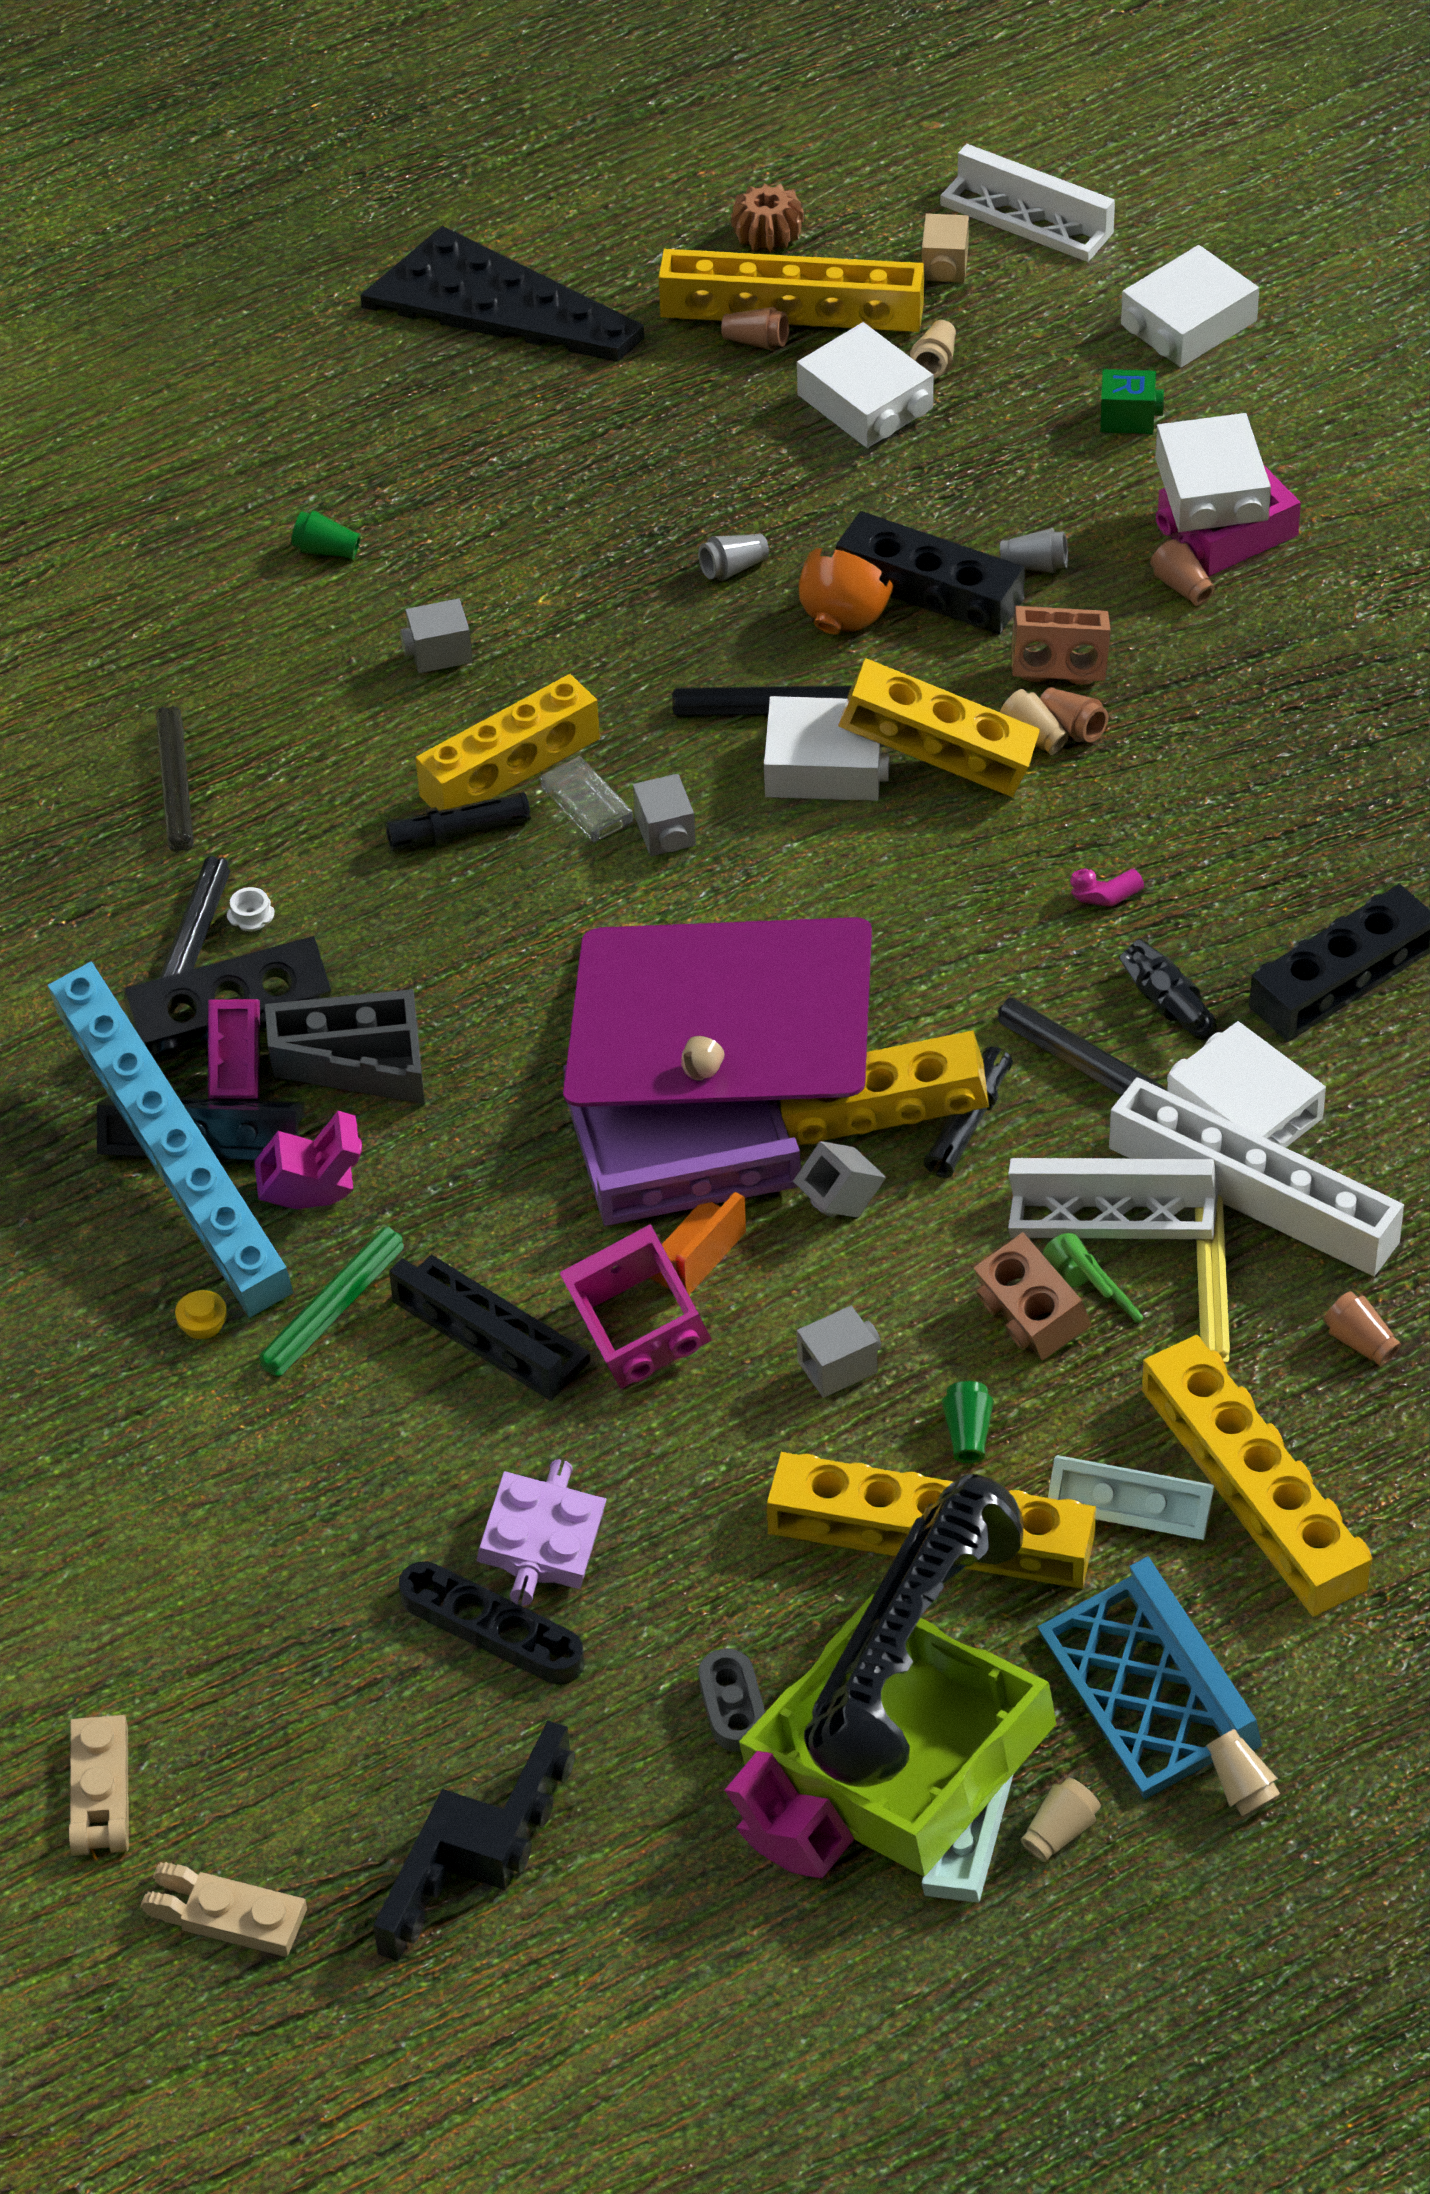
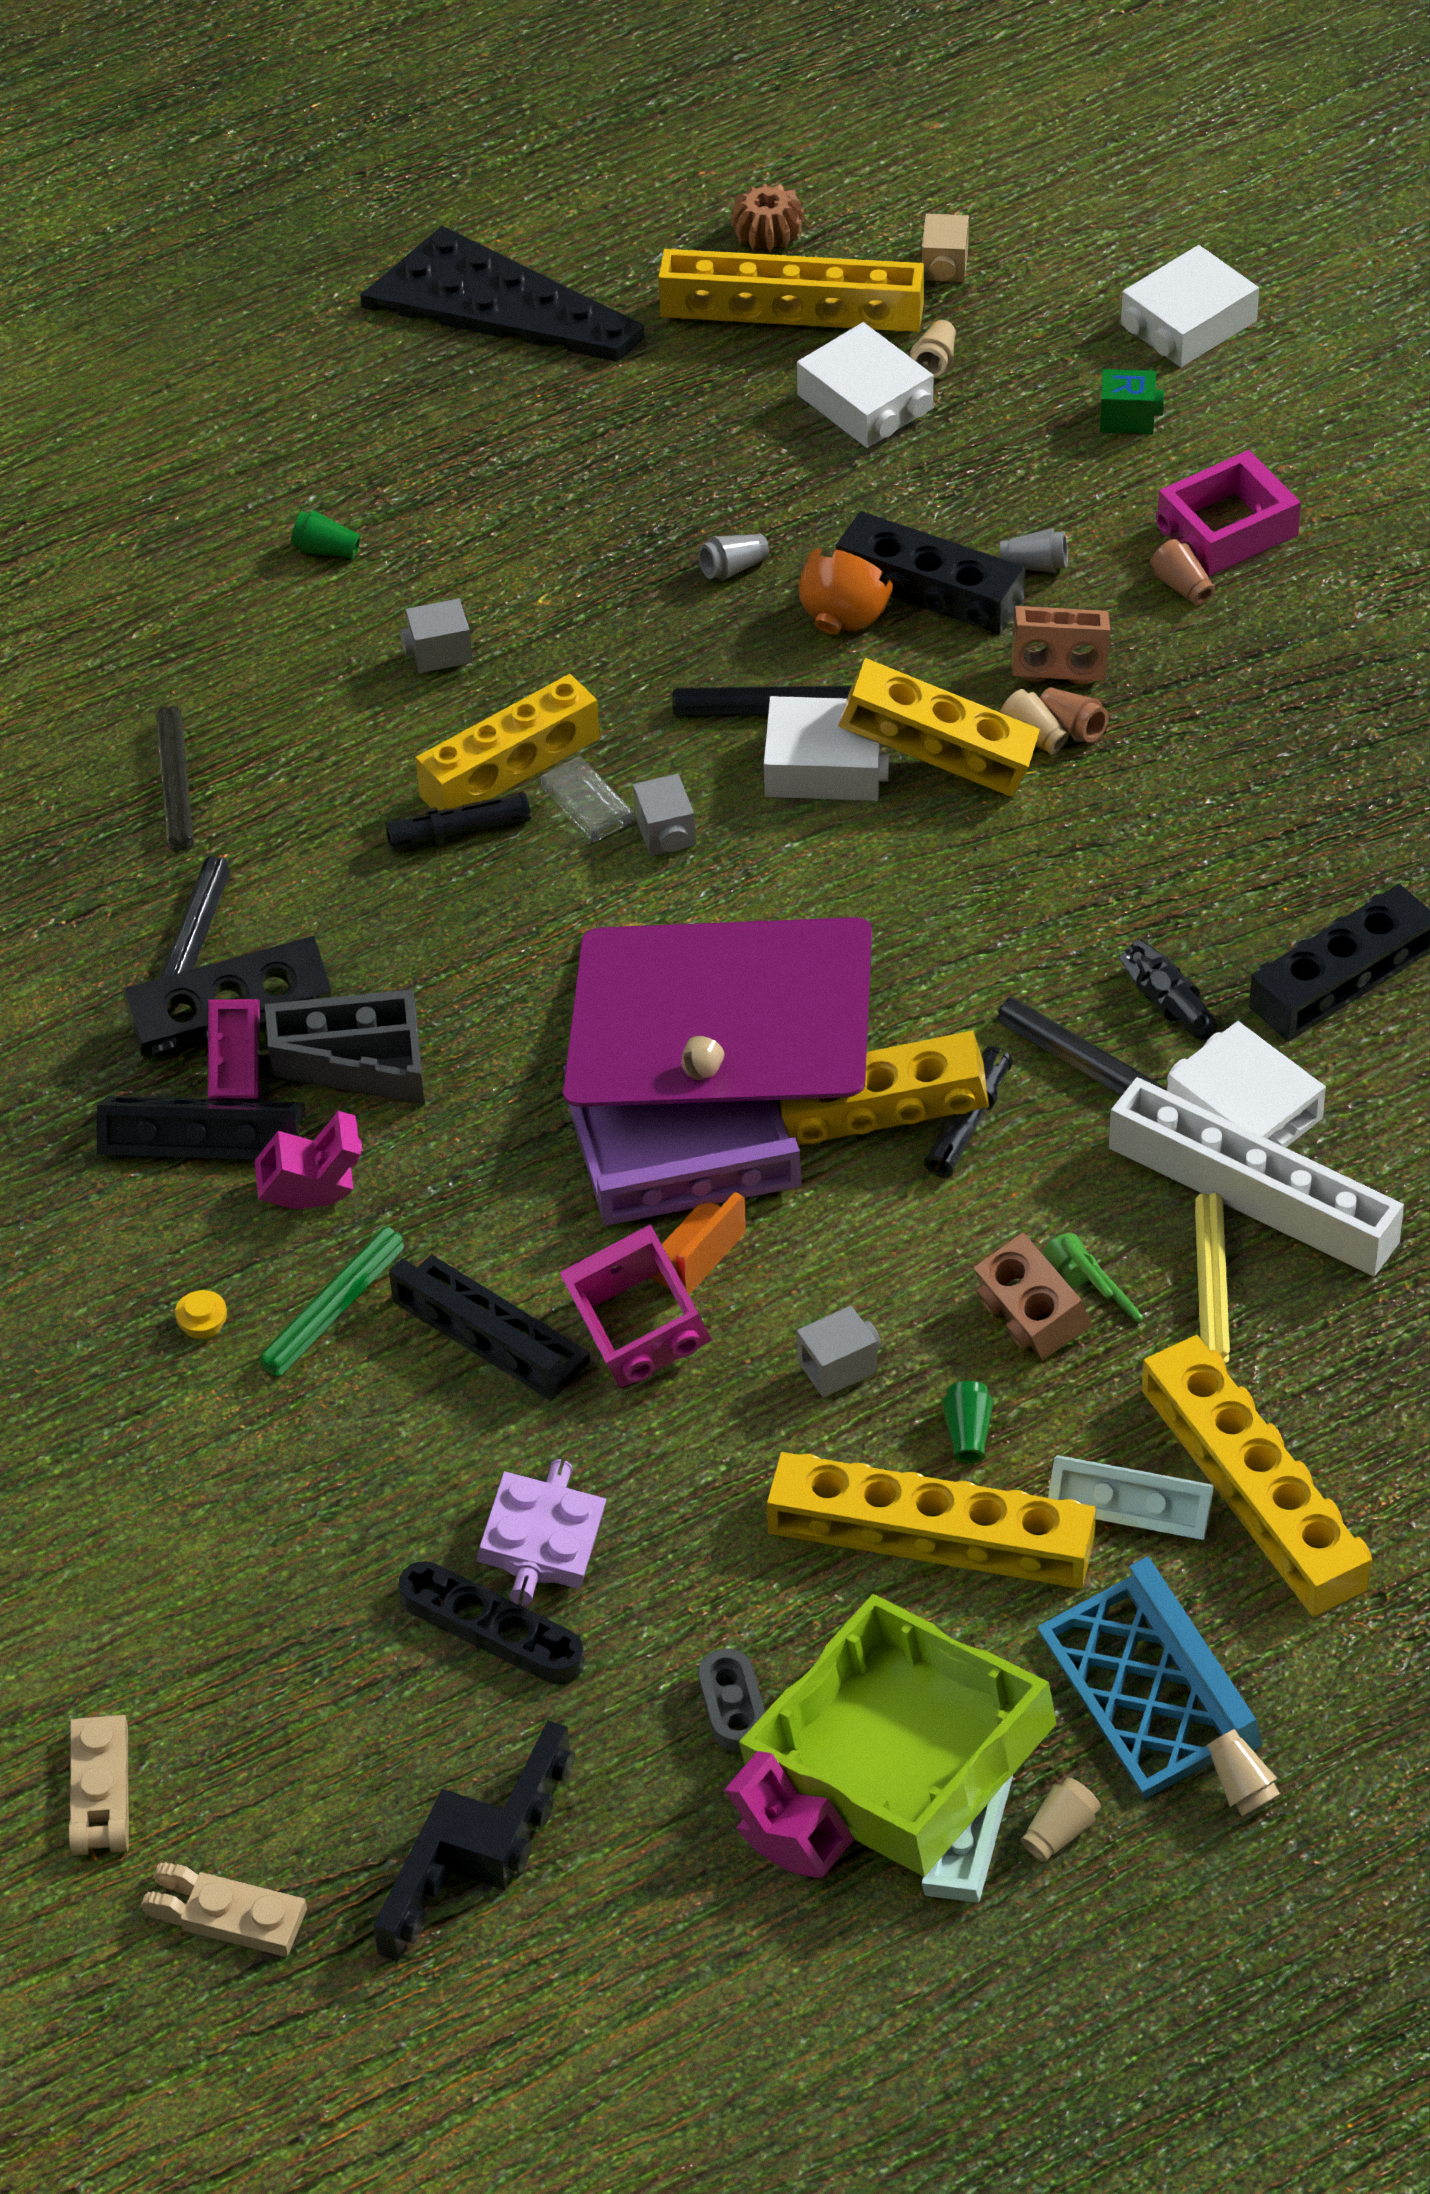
medium azure brick [48,961,294,1318] -> none
white plate [227,887,275,932] -> none
nougat cone [721,307,789,351] -> none
light grey brick [793,1141,886,1218] -> none
black piece [803,1474,1024,1788] -> none
white fence [940,144,1115,262] -> none
white fence [1008,1158,1219,1239] -> none
dark pink arm [1070,868,1144,907] -> none
white brick [1155,413,1271,532] -> none
nougat cone [1323,1291,1401,1367] -> none

